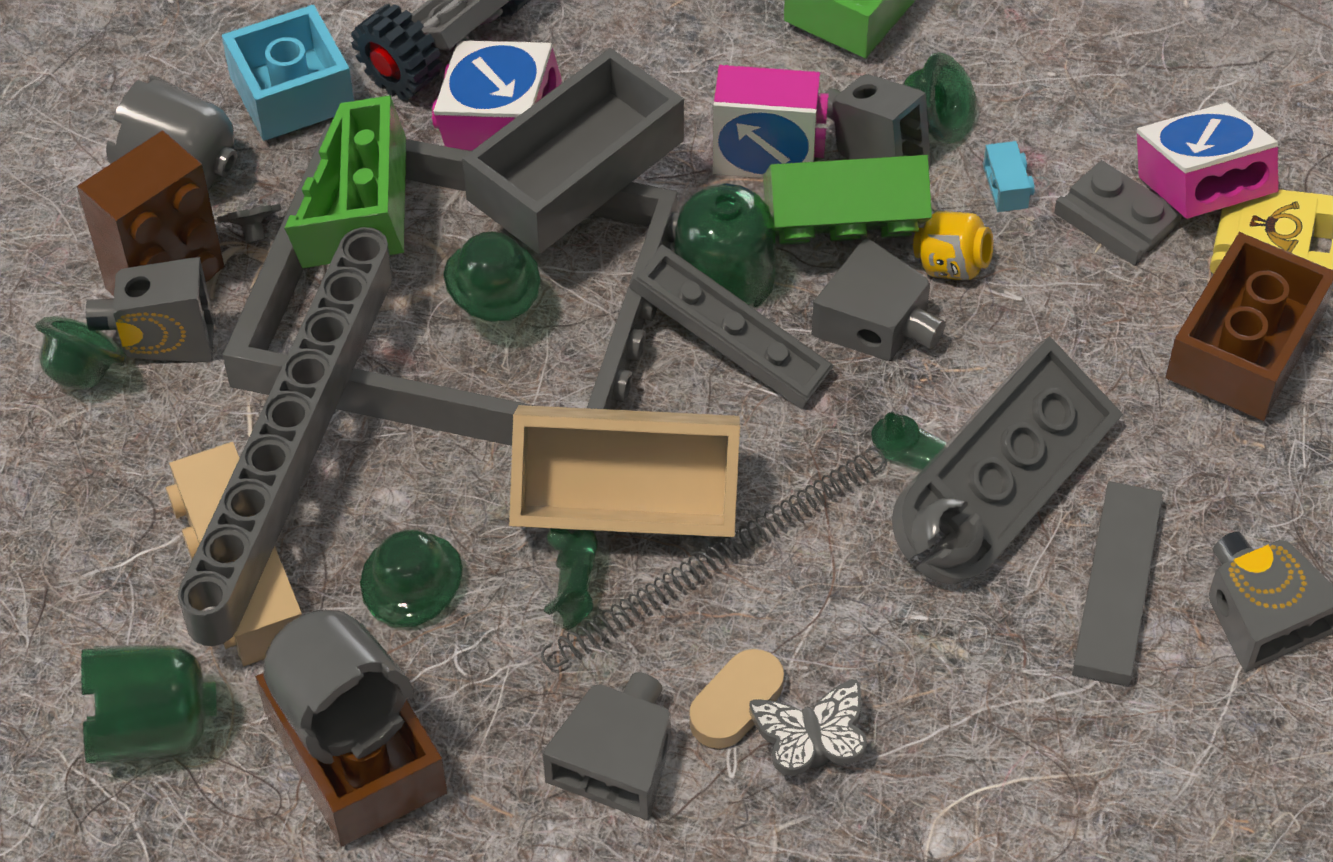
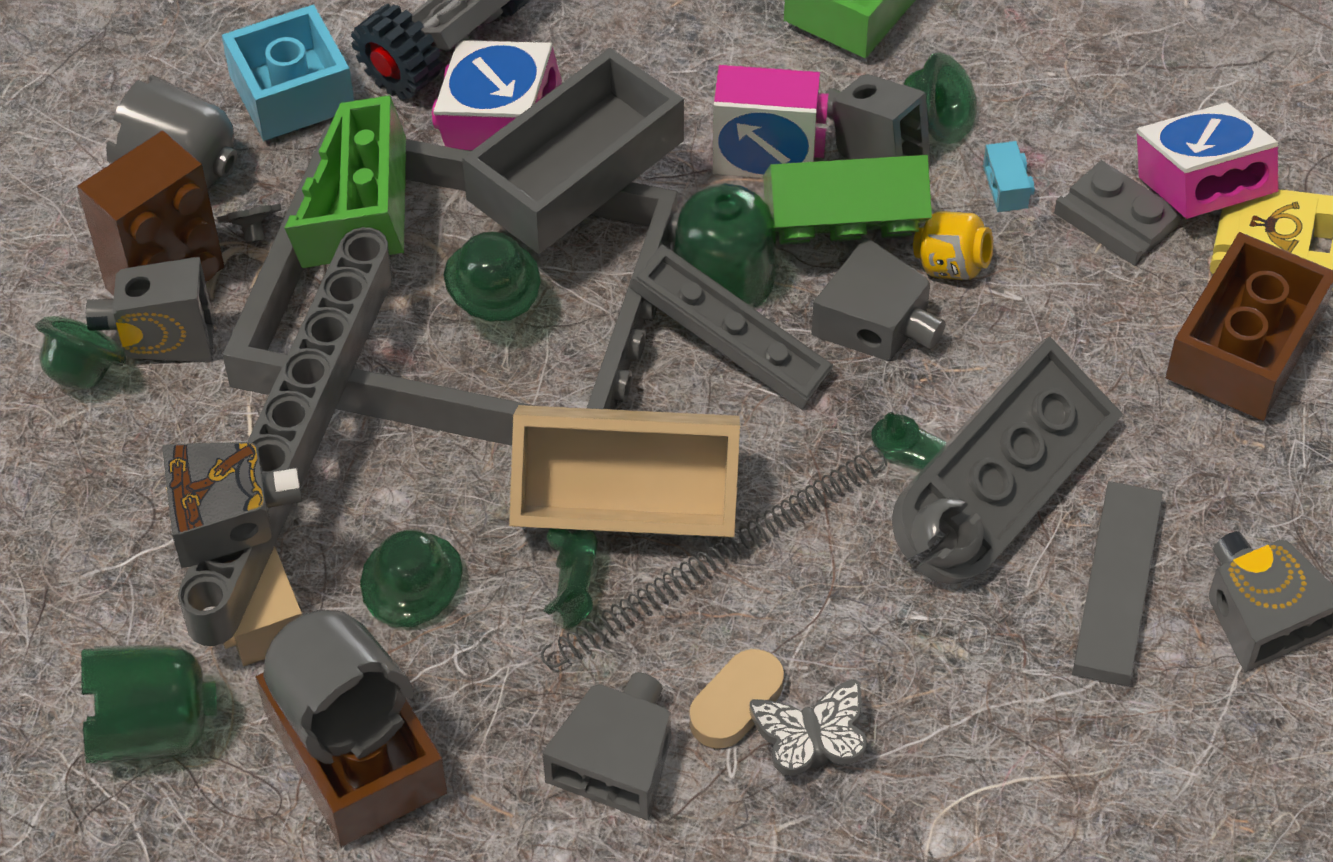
none -> torso [162,442,302,568]

